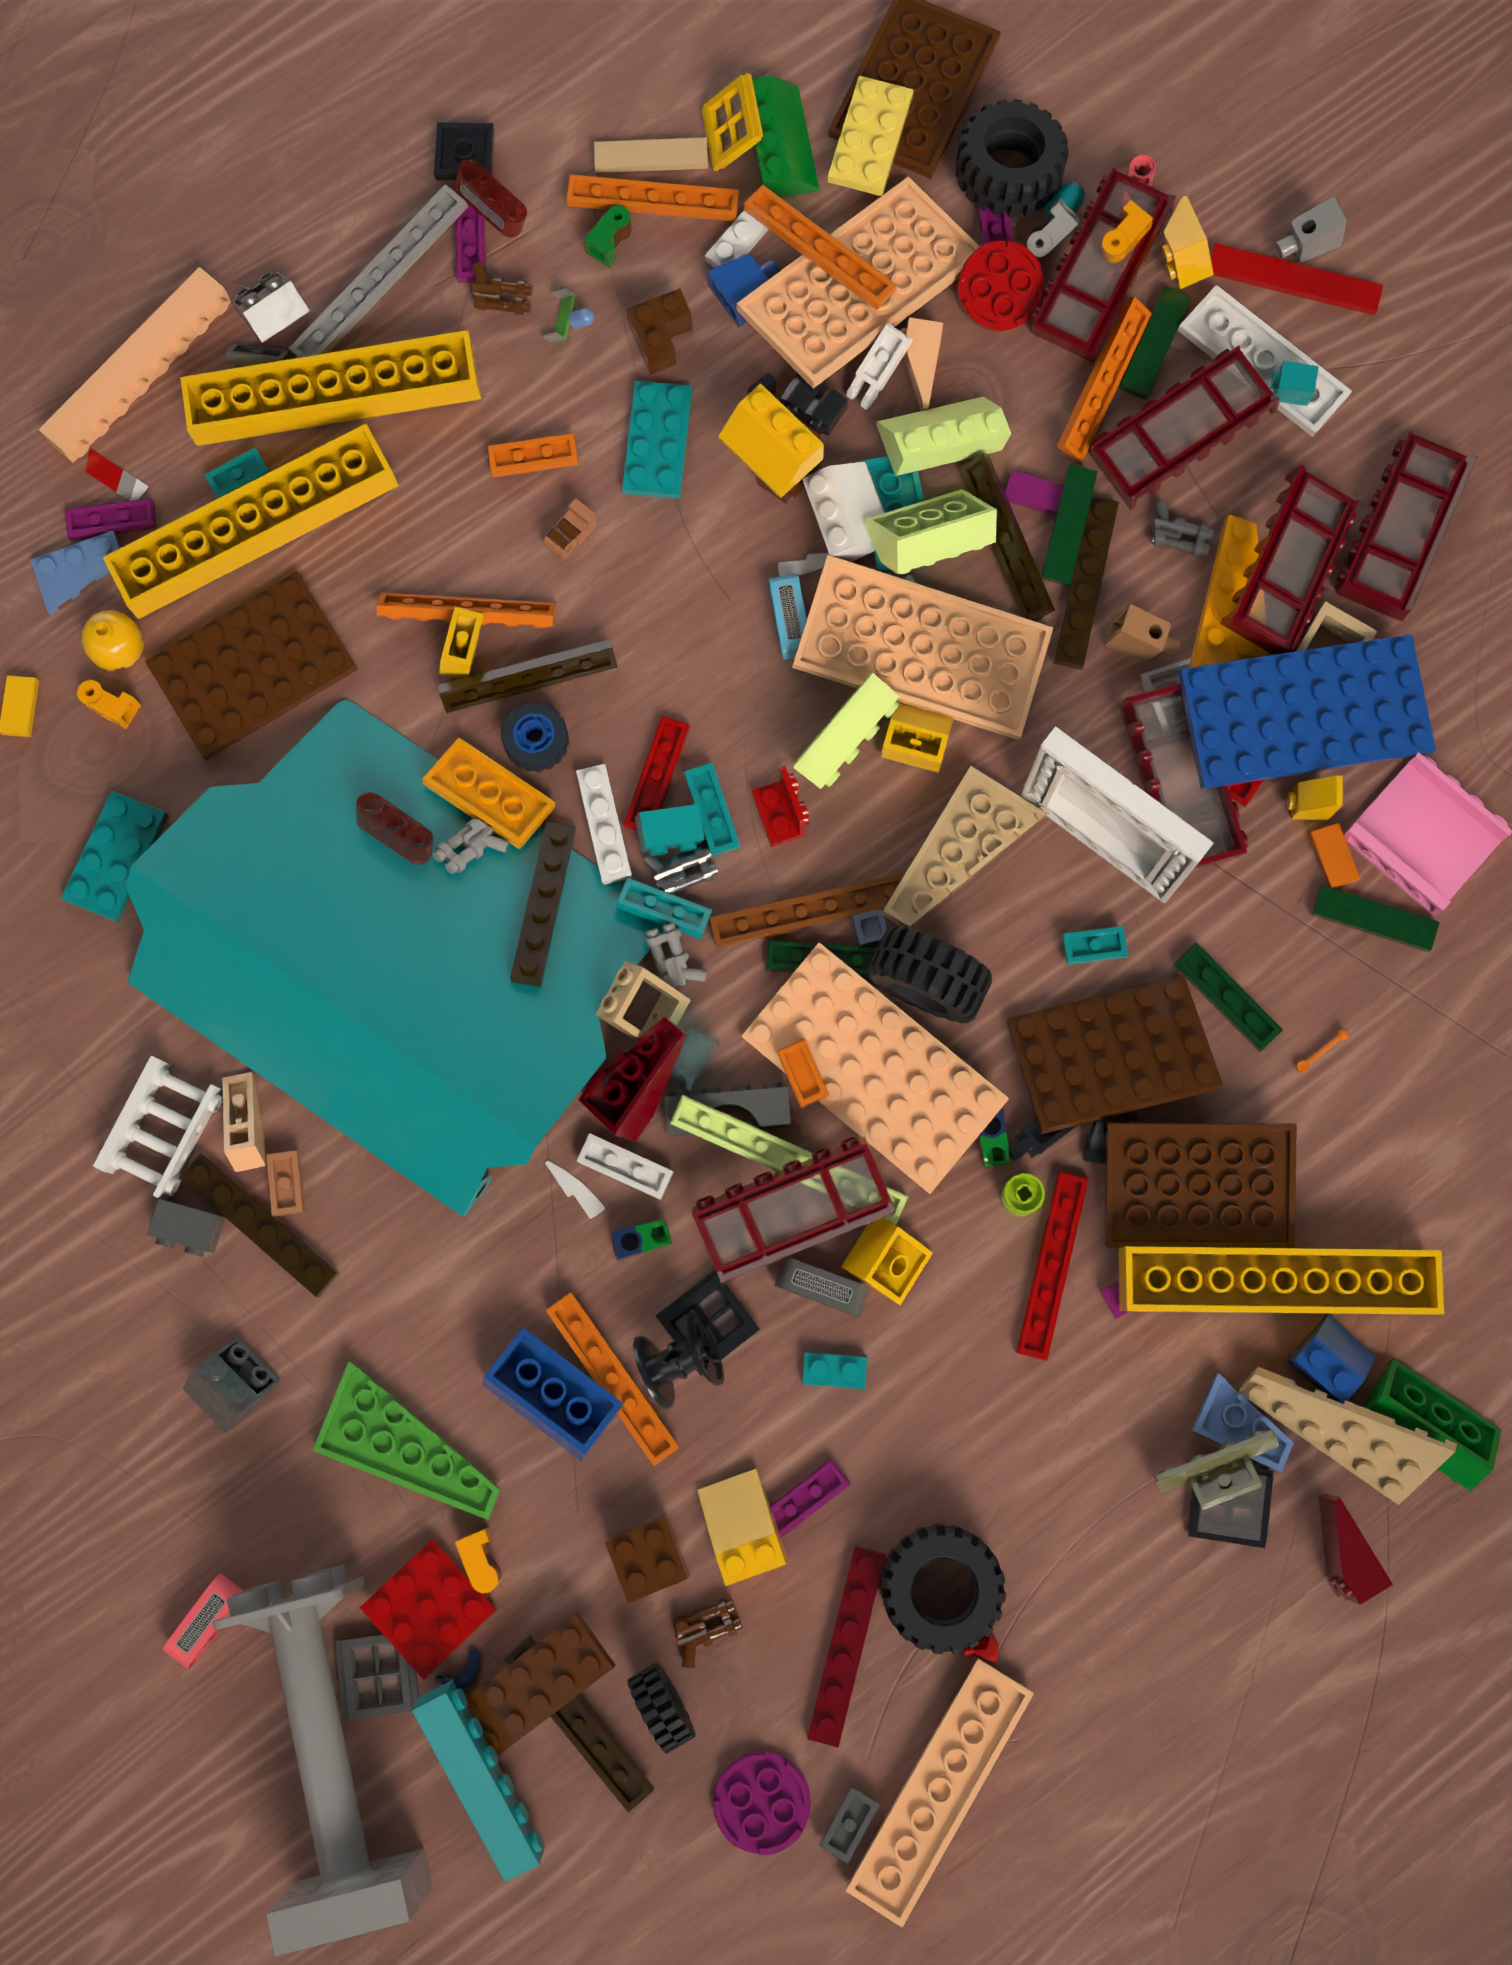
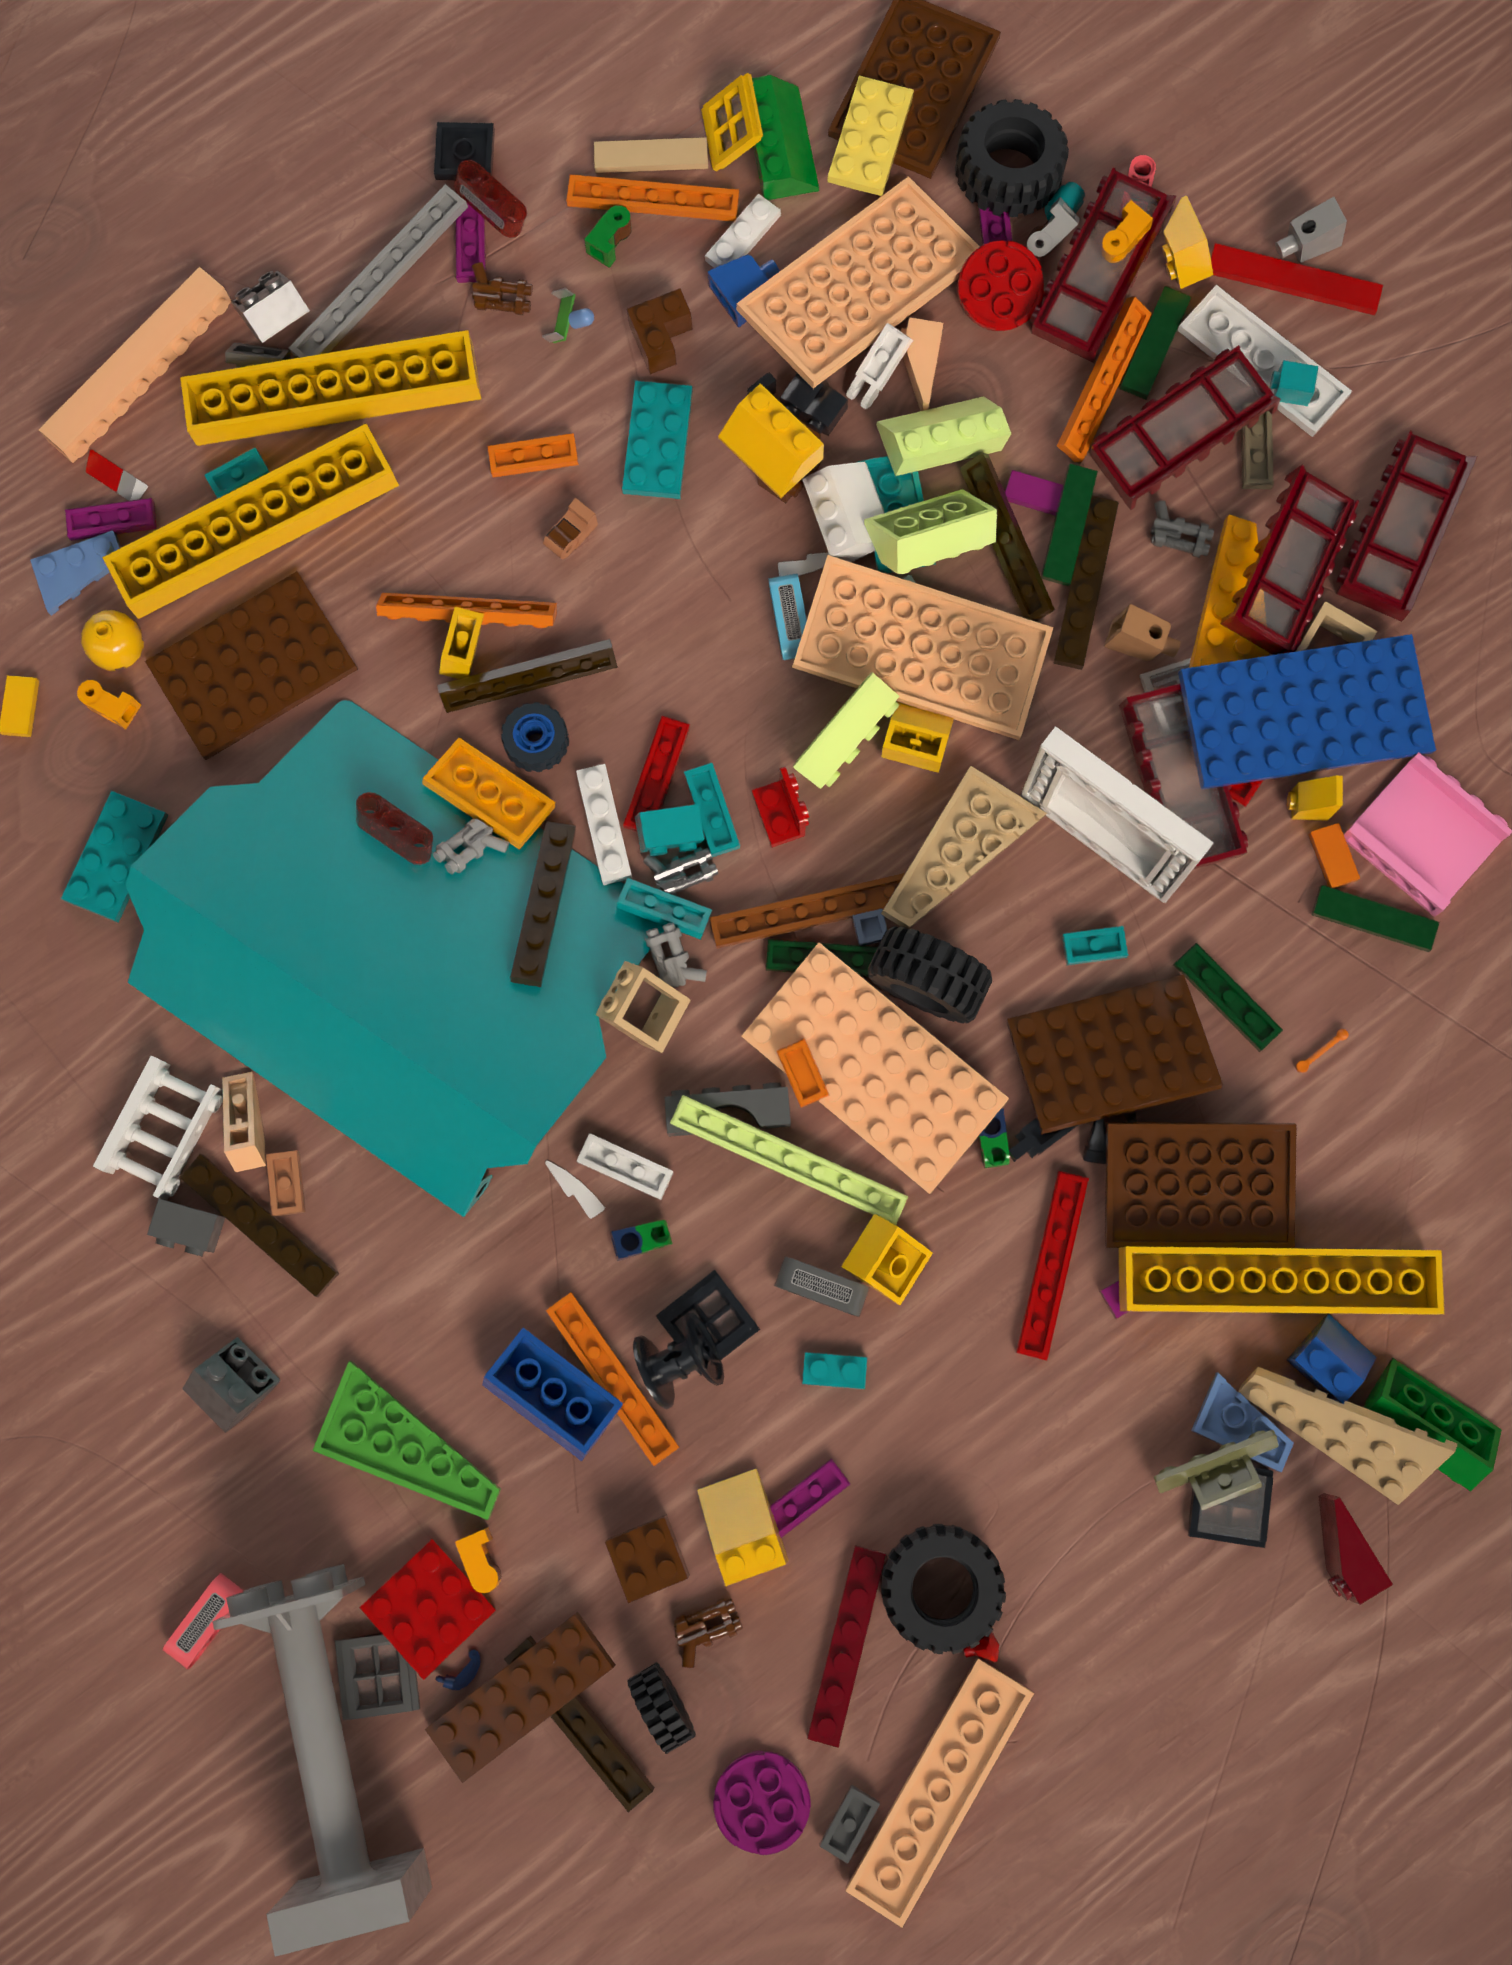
teal brick [412,1680,545,1882] -> none
dark red wedge [578,1017,687,1141] -> none
clear light blue torso [669,1027,721,1092] -> none
window [692,1136,895,1283] -> none
orange plate [744,185,897,310] -> none
lime wheel [1000,1173,1045,1217] -> none
none -> dark tan tile [1241,403,1274,489]

